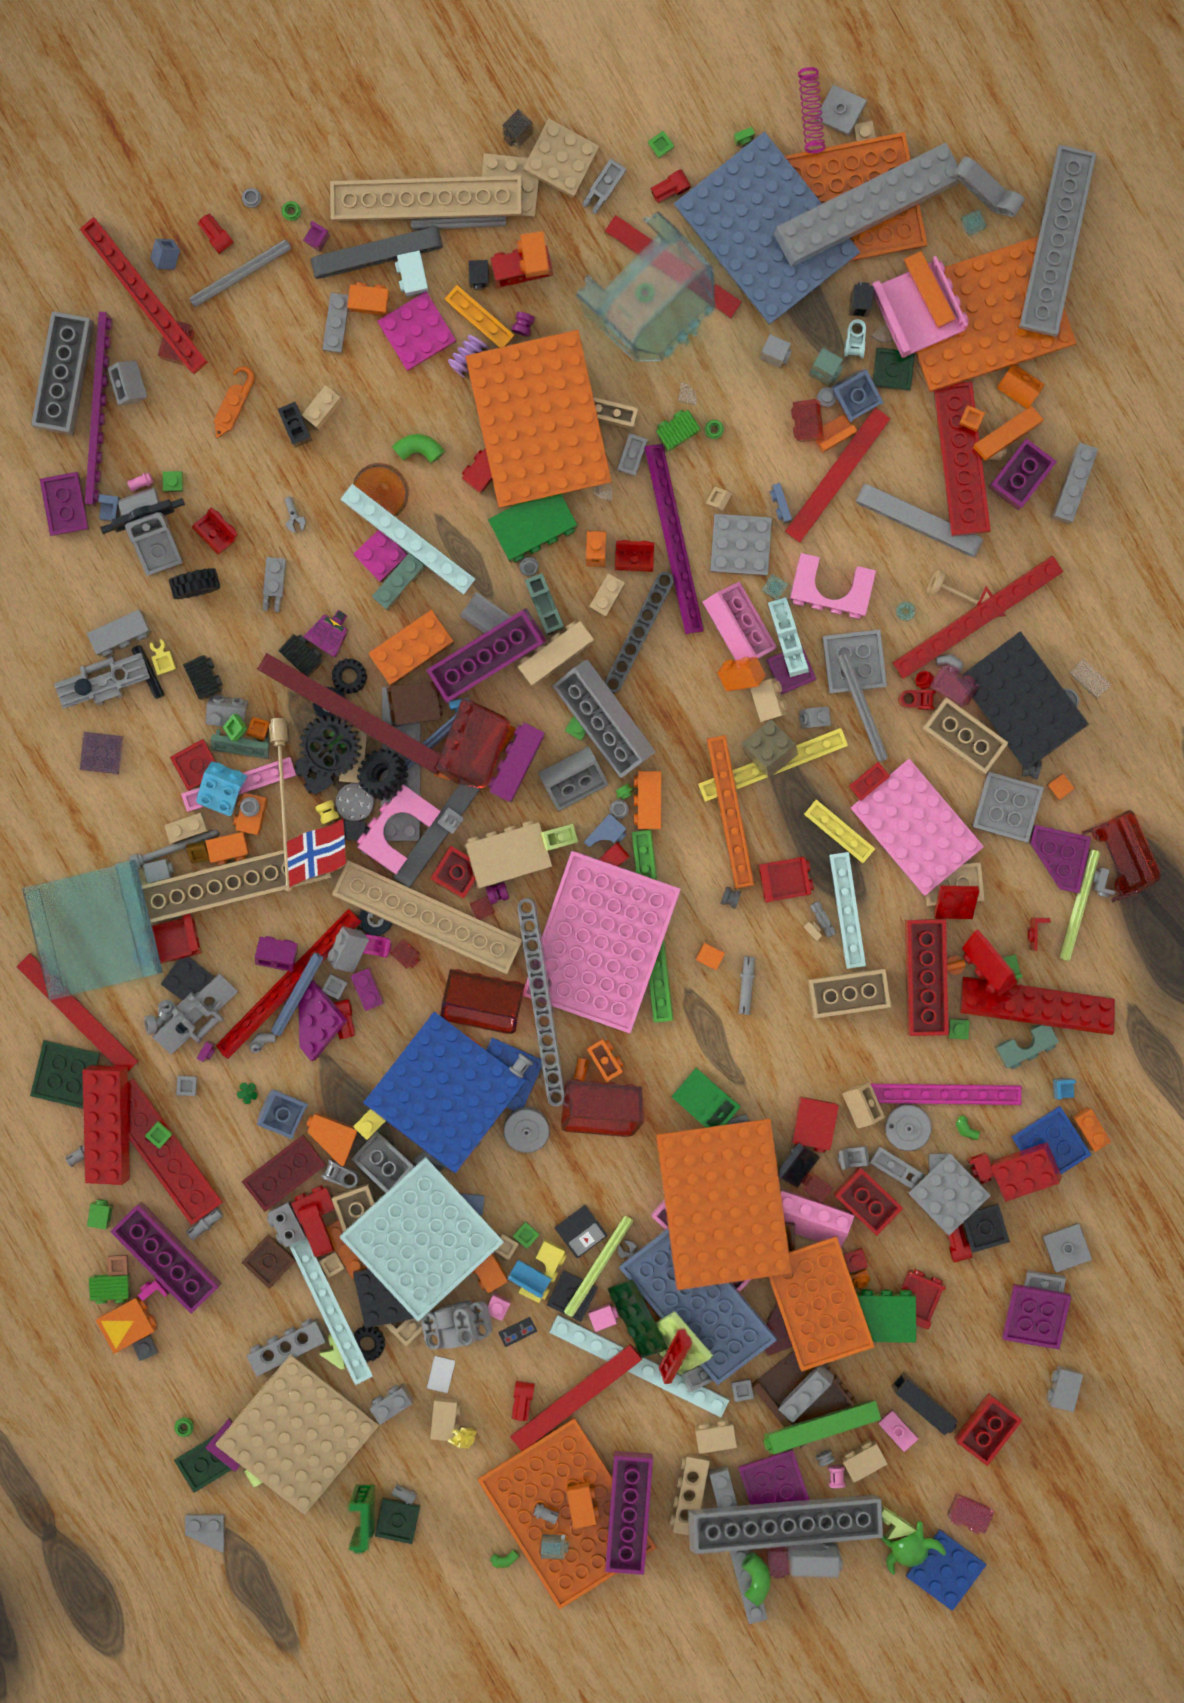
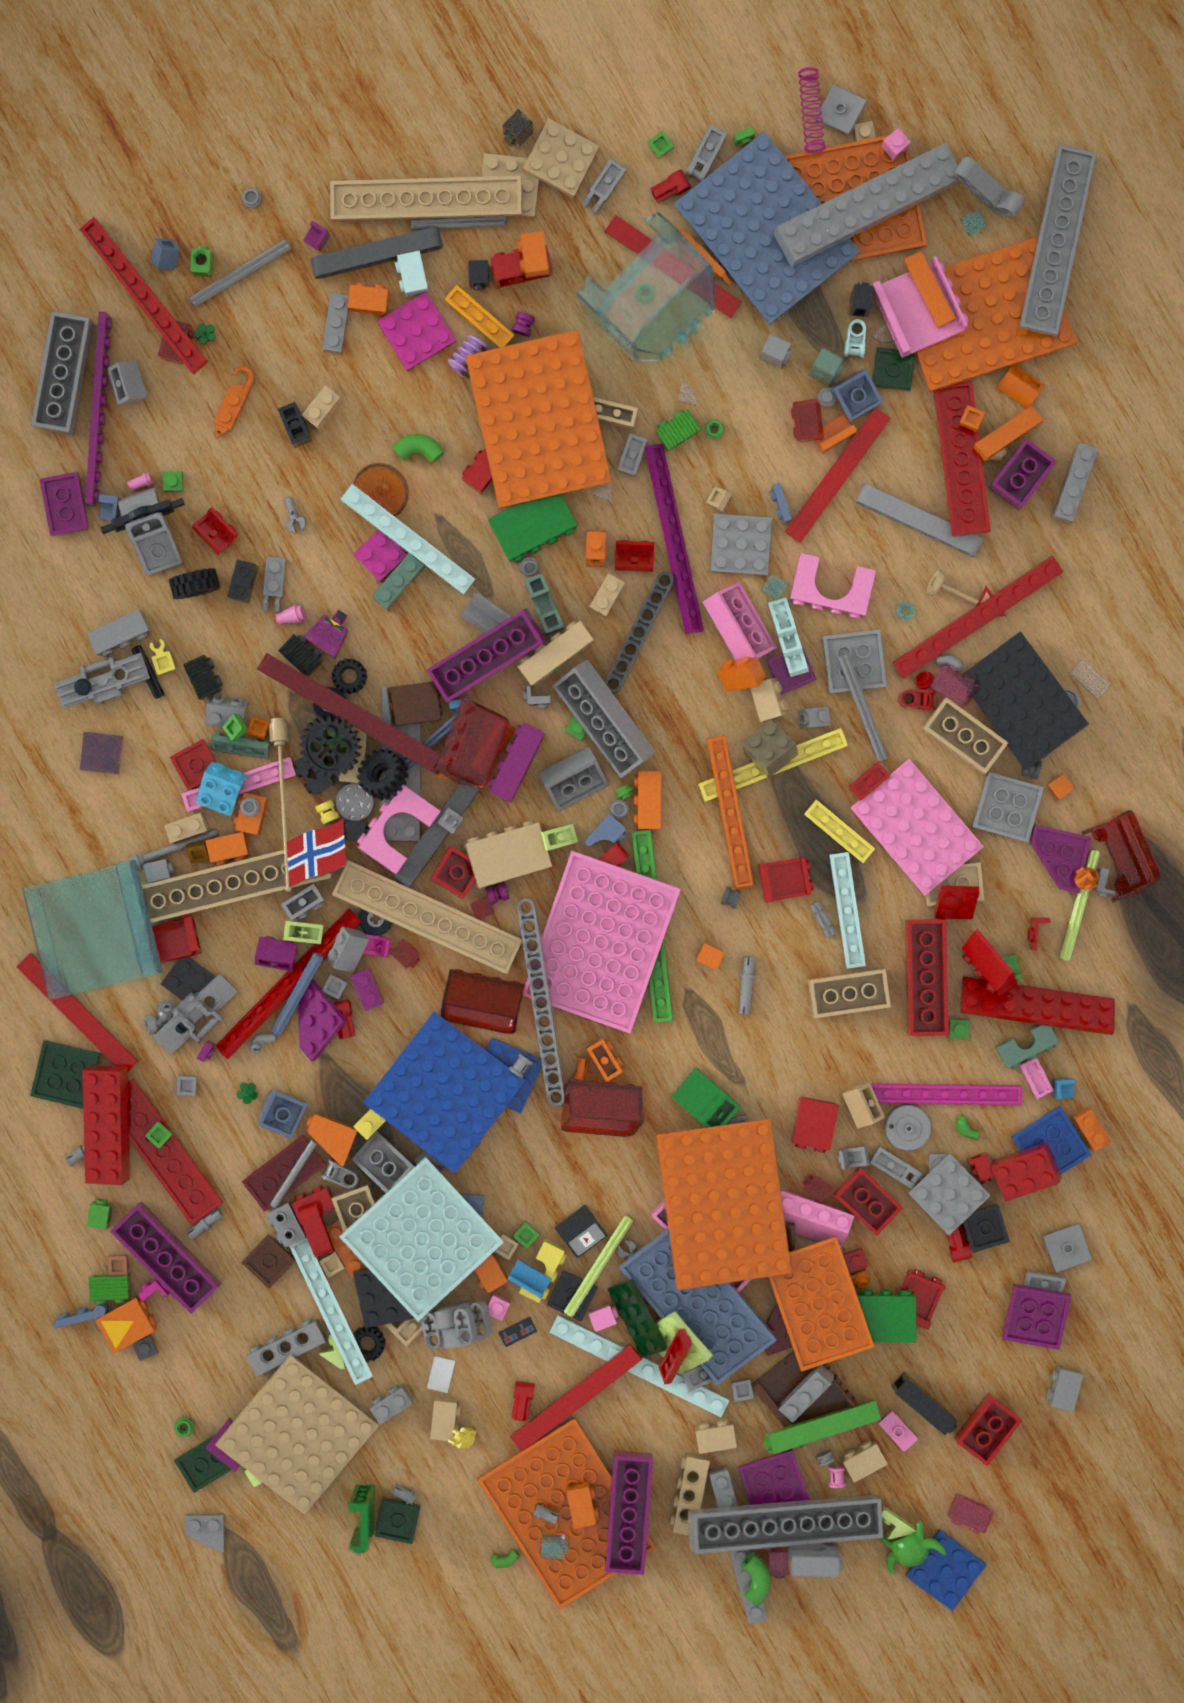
red piece [197,213,234,254] -> none
bright green plate [282,201,301,221] -> none
orange brick [368,610,454,686] -> none
light grey wheel [504,1107,550,1153] -> none
black plate [778,1143,820,1188] -> none
tan plate [802,921,822,941] -> none
orange plate [947,956,966,975] -> none
none -> sand blue plate [53,1303,109,1329]
none -> bright green brick [190,246,214,277]
none -> green plant [193,323,215,344]
none -> black brick [227,559,258,603]
none -> light grey bar [270,1140,318,1208]
none -> bright pink cone [276,604,306,625]
none -> light grey brick [281,883,326,921]
none -> yellowish green slope [283,921,323,944]
none -> light grey bracket [523,685,551,709]
none -> orange plate [676,228,732,286]
none -> light grey plate [686,125,727,182]
none -> bright pink brick [881,128,911,161]
none -> bright pink plate [1019,1057,1054,1100]
none -> orange gear [1075,866,1099,891]

